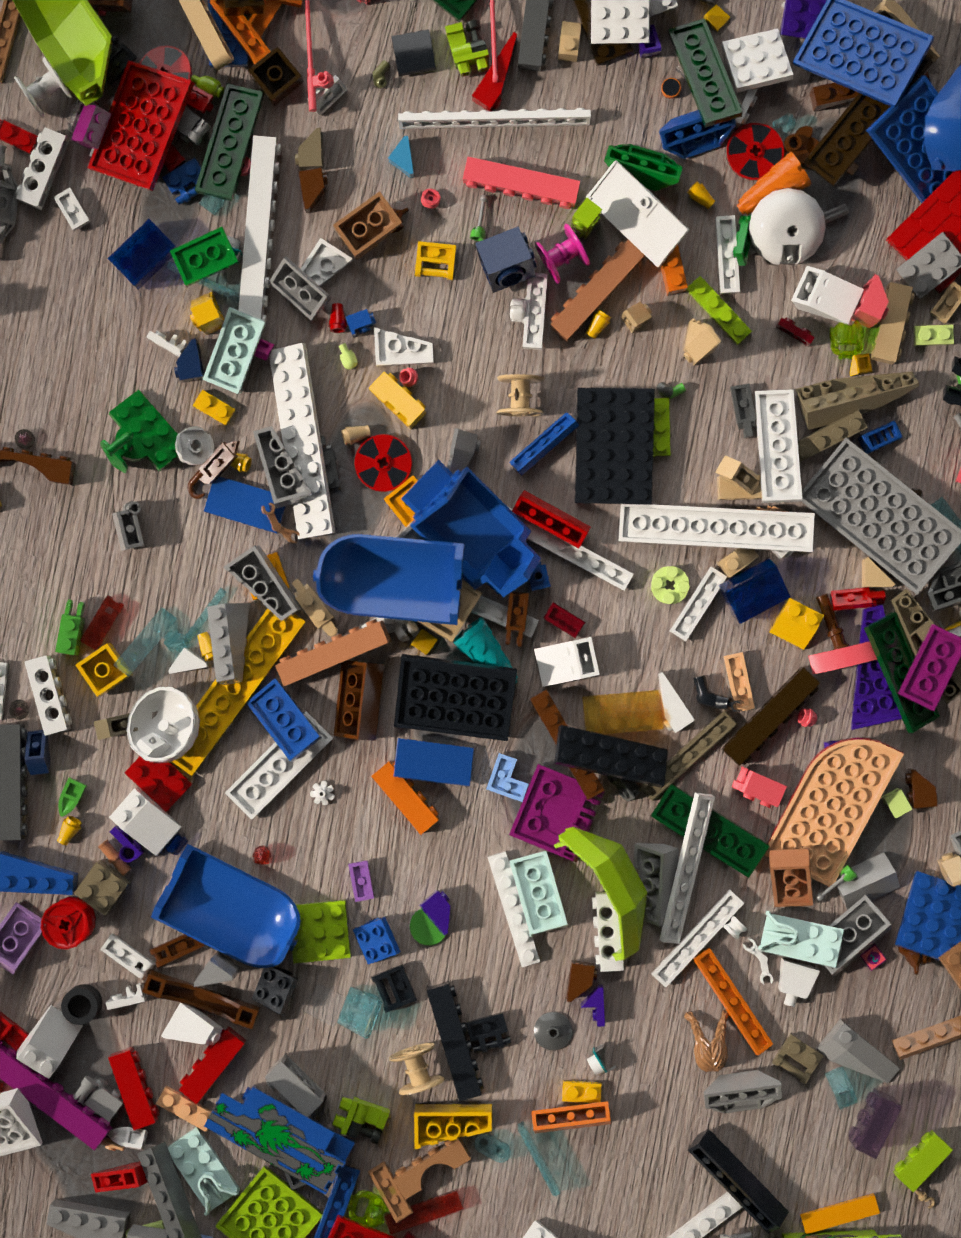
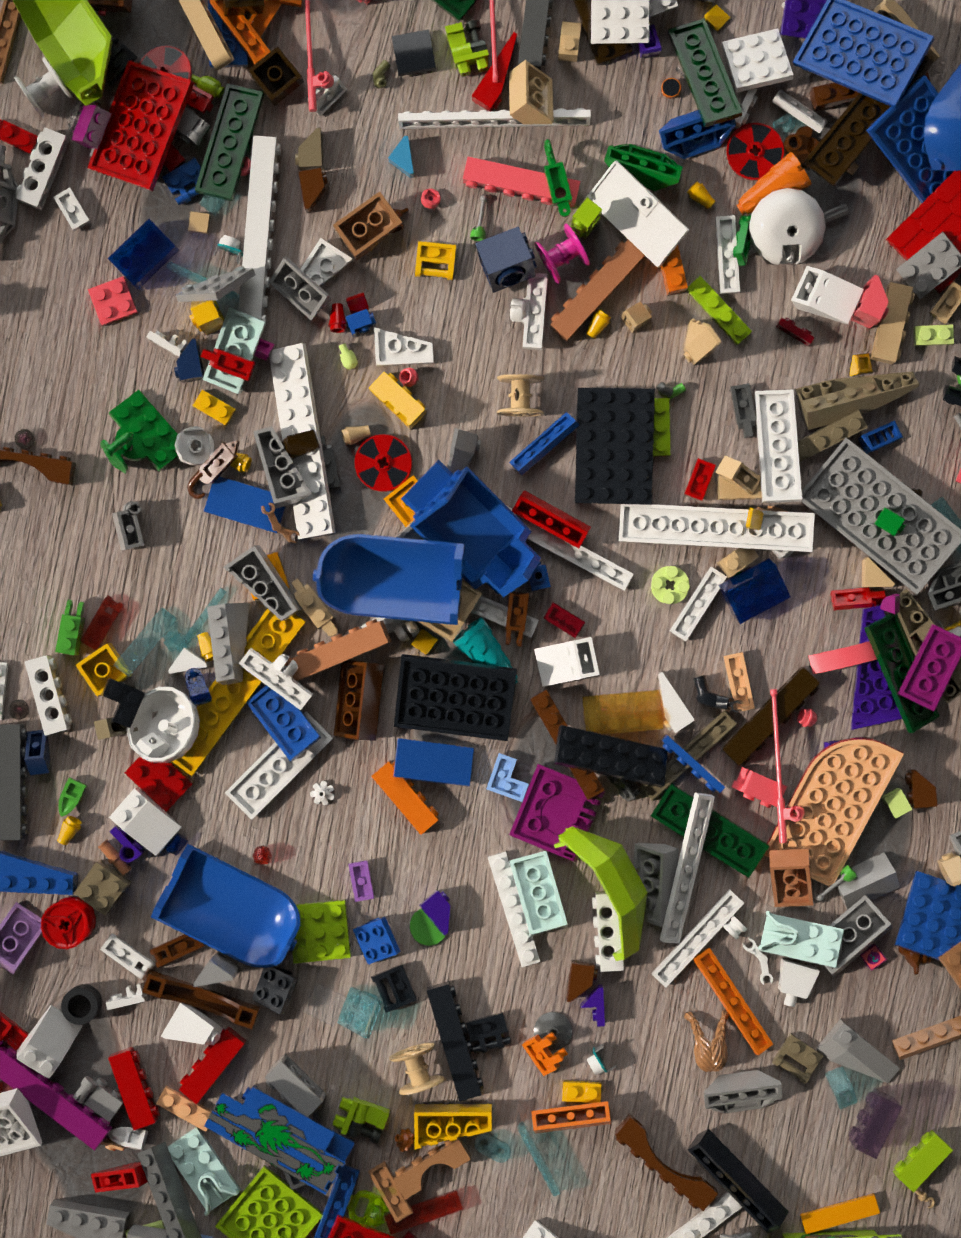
green plate [170,227,239,287] -> none
yellow slope [770,598,824,650] -> none
reddish brown pin [816,593,850,650] -> none
clear neon green helmet [829,319,864,360] -> none
none -> coral plate [88,276,138,326]
none -> black plate [101,678,145,728]
none -> light grey plate [176,266,255,302]
none -> clear blue piece [185,668,212,707]
none -> tan tile [188,212,210,234]
none -> red hinge [201,348,256,381]
none -> white plate [239,648,313,710]
none -> dark brown slope [281,430,320,460]
none -> red slope [346,292,369,314]
none -> dark orange plant [395,1128,414,1152]
none -> tan slope [509,60,554,125]
none -> orange plate [522,1032,568,1076]
none -> green piece [544,139,572,217]
none -> reddish brown arch [614,1113,718,1211]
none -> blue plate [661,735,725,793]
none -> red plate [684,458,716,501]
none -> yellow slope [746,508,764,530]
none -> coral piece [770,689,805,843]
none -> white tile [772,90,828,133]
none -> green brick [874,507,906,536]
none -> magenta tile [880,594,900,614]

